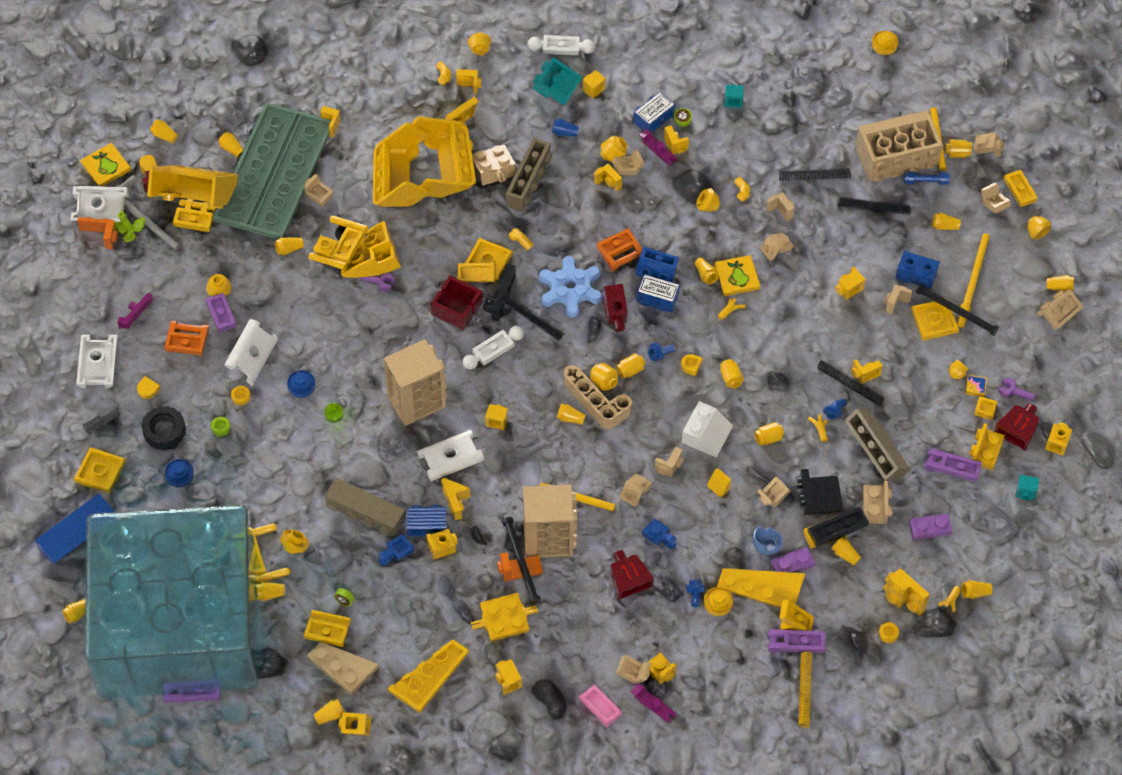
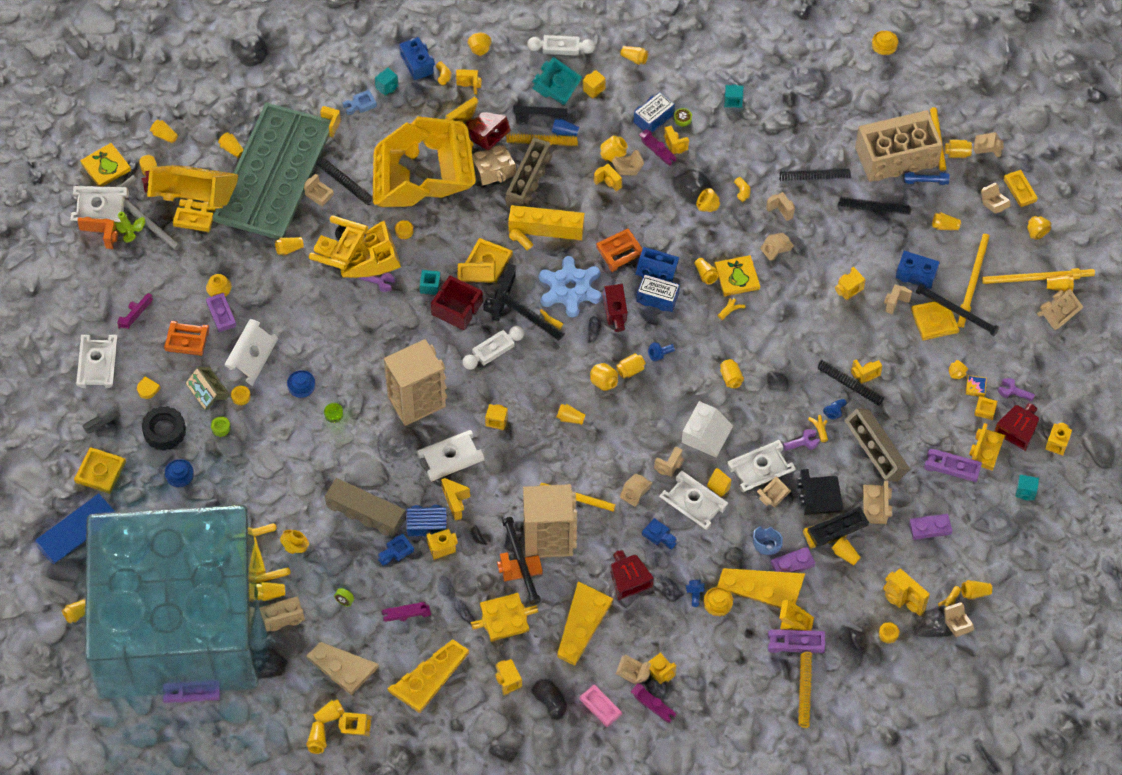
yellow plate [304,610,351,647] -> none
tan beam [563,365,632,429] -> none
yellow tile [681,354,703,376] -> none
yellow brick [754,422,784,446] -> none
none -> panel [185,367,230,410]
none -> tan bracket [259,596,305,632]
none -> yellow cone [306,722,327,754]
none -> black piece [316,157,373,206]
none -> medium blue plate [342,90,377,116]
none -> teal plate [375,67,398,96]
none -> magenta piece [382,602,432,622]
none -> yellow tile [395,220,413,239]
none -> dark grey axle [398,154,434,180]
none -> blue brick [399,37,435,81]
none -> teal plate [419,270,441,295]
none -> dark red torso [465,112,511,151]
none -> yellow piece [506,133,578,147]
none -> yellow brick [508,205,585,240]
none -> black hinge [513,105,568,125]
none -> yellow bar [537,309,564,330]
none -> yellow wing [557,581,613,666]
none -> yellow cone [621,46,648,65]
none -> white piece [659,470,728,530]
none -> white piece [727,440,796,492]
none -> medium lavender bar [783,429,820,451]
none -> tan bracket [944,602,974,637]
none -> yellow bar [982,268,1095,284]

